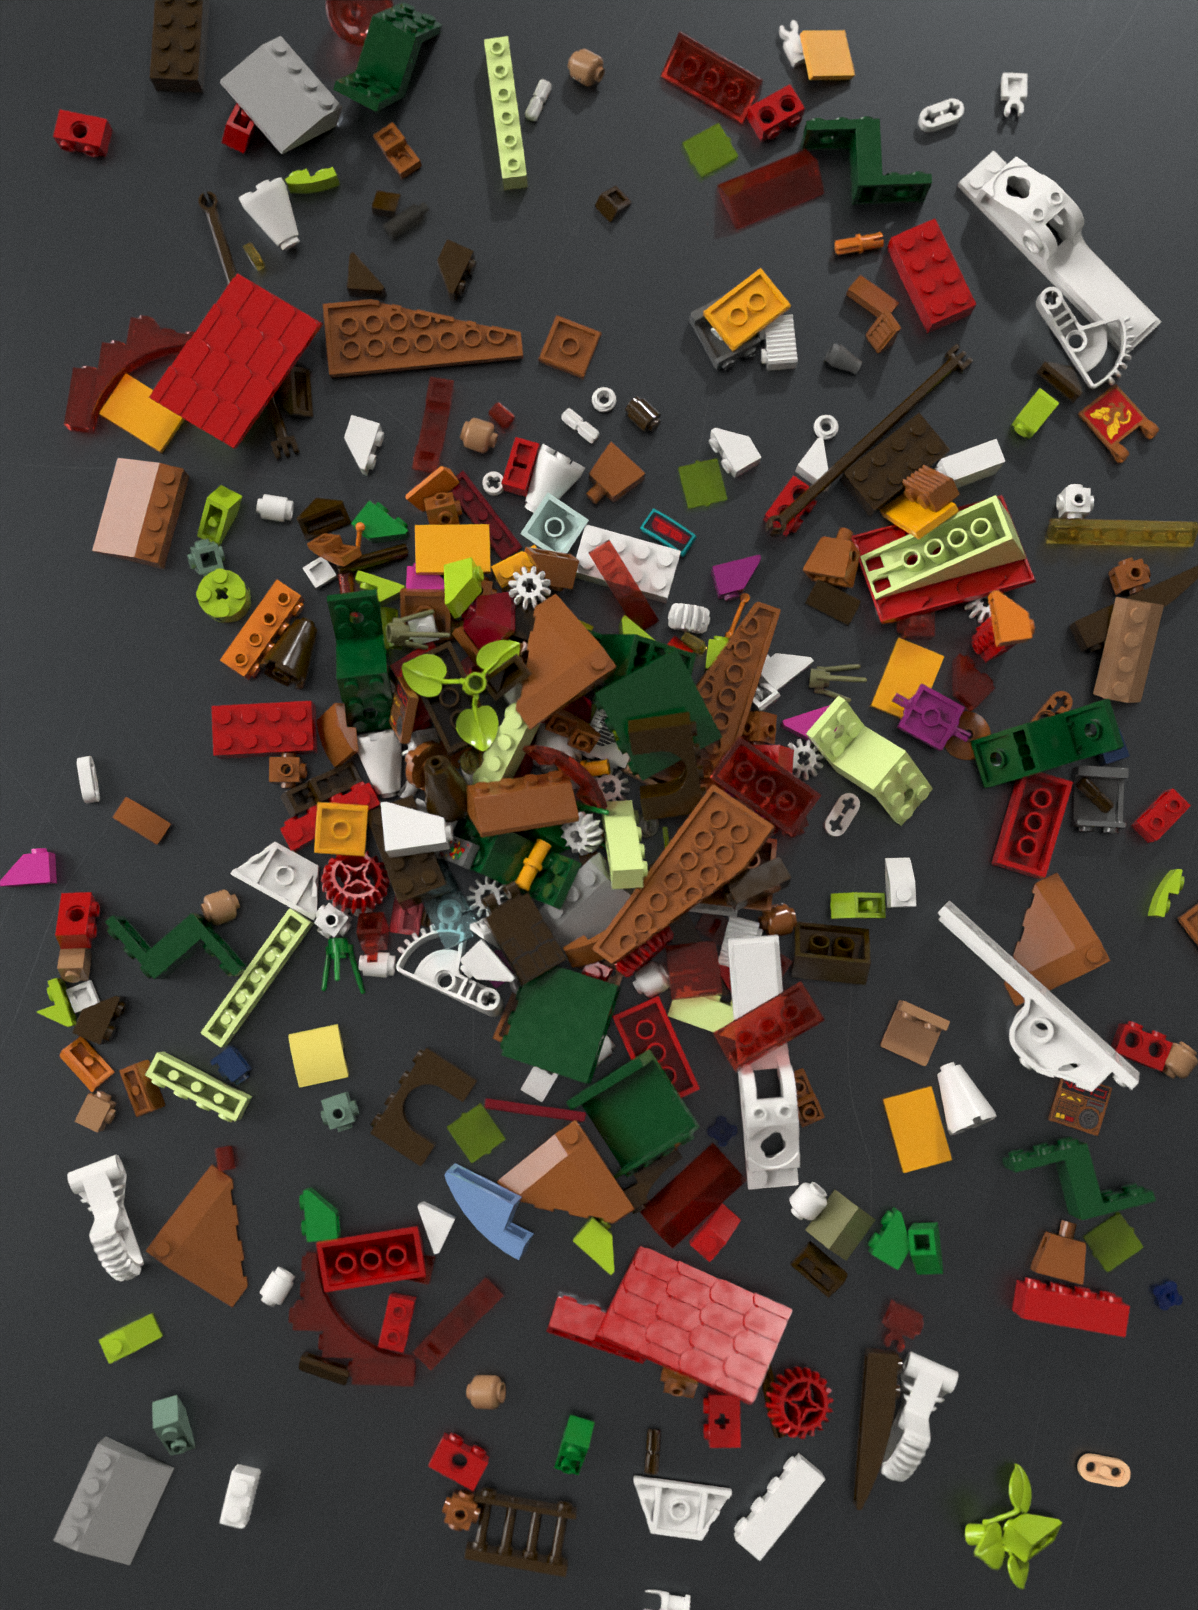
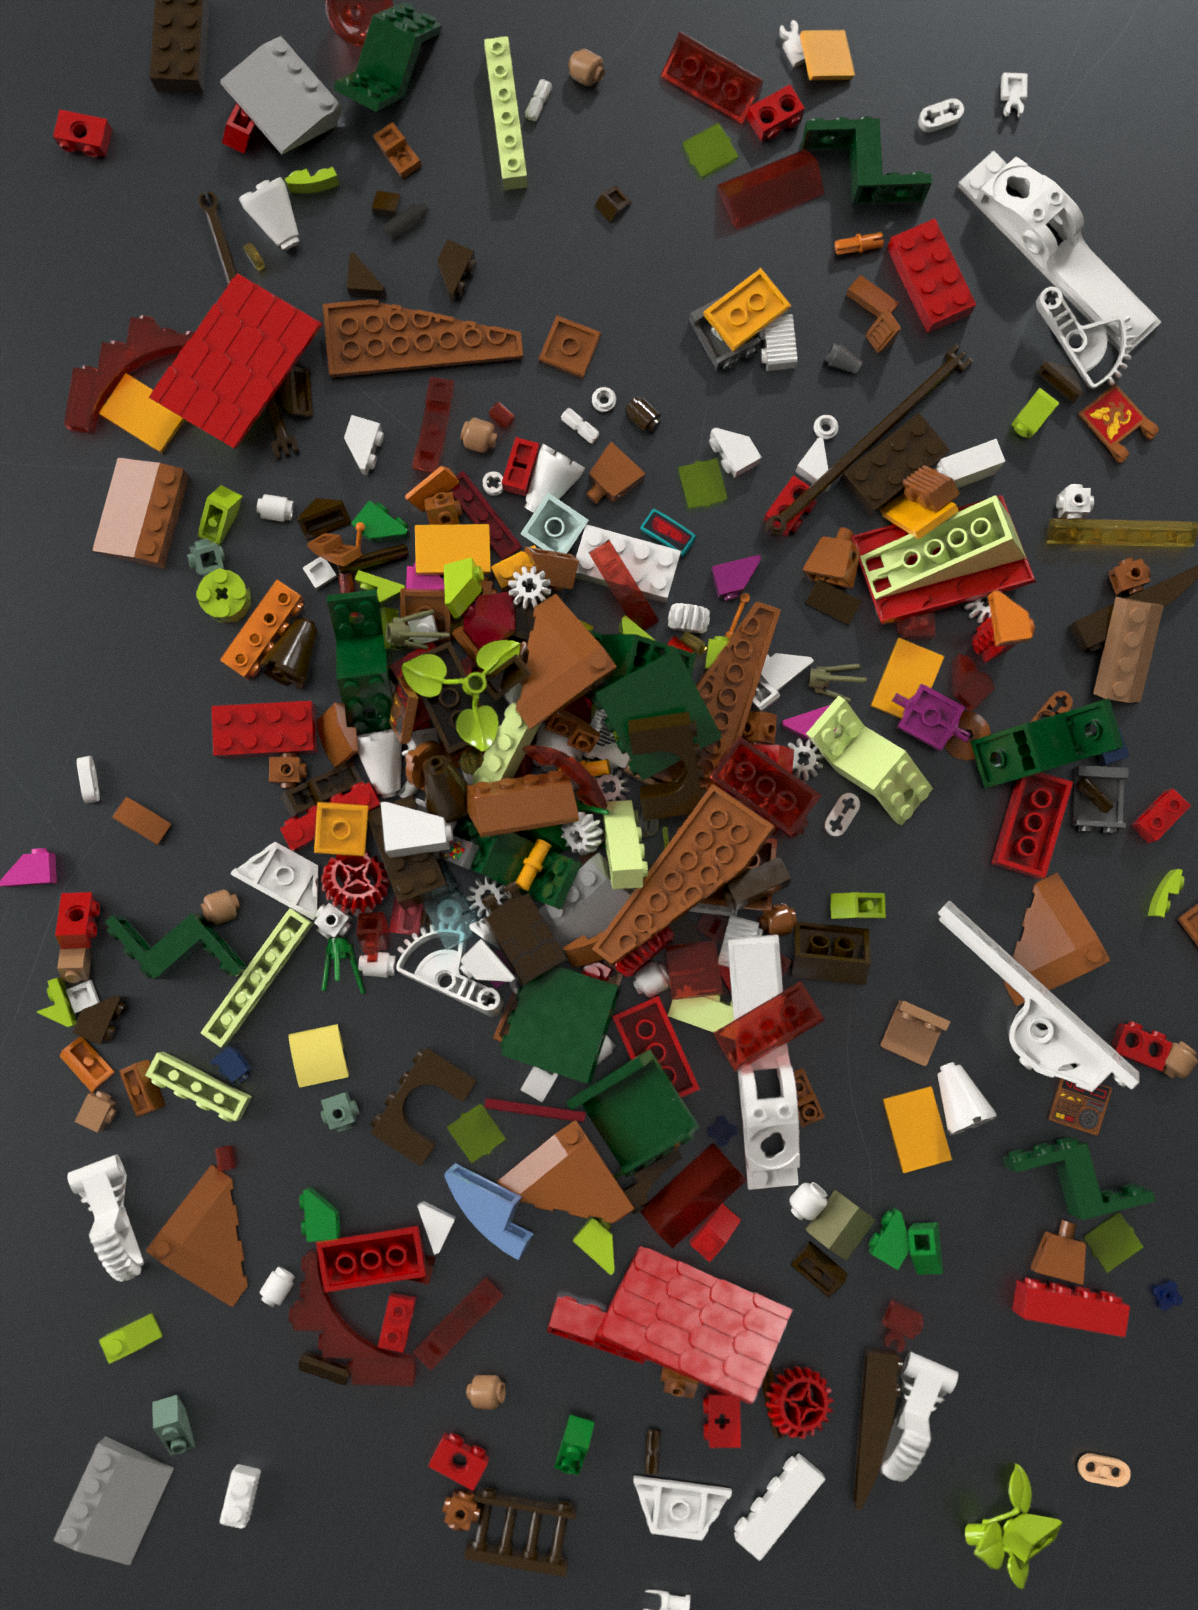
white slope [885,858,916,908] -> none

